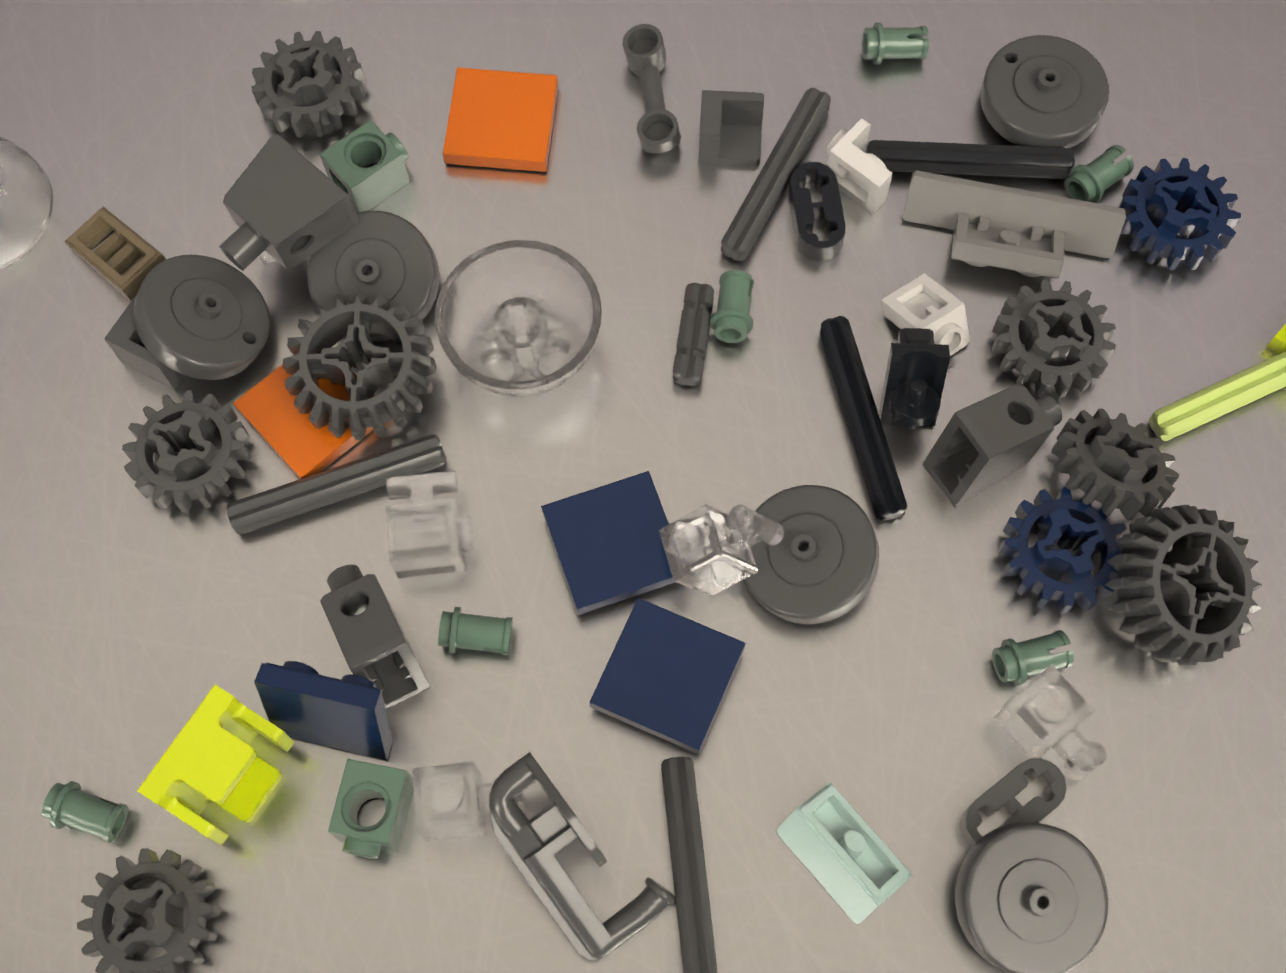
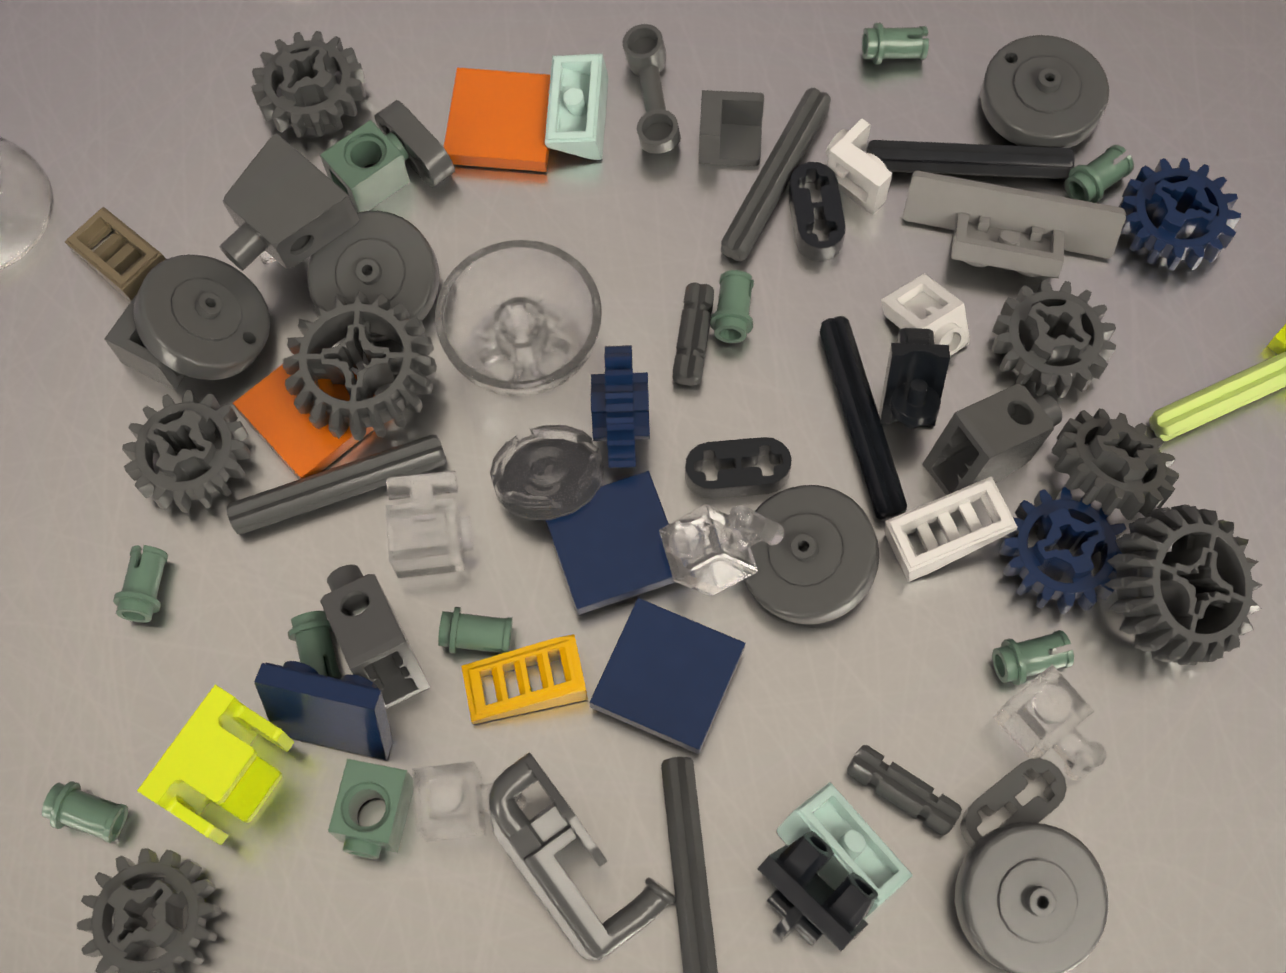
none -> sand green pin [113,545,168,623]
none -> sand green pin [288,611,342,679]
none -> dark grey beam [374,100,455,187]
none -> yellow slope [461,634,588,724]
none -> clear tile [490,425,605,520]
none -> light aqua slope [545,54,608,160]
none -> dark blue gear [591,345,650,468]
none -> black beam [685,437,792,499]
none -> black hips [757,831,878,951]
none -> dark grey axle [847,745,962,835]
none -> white slope [885,476,1017,582]

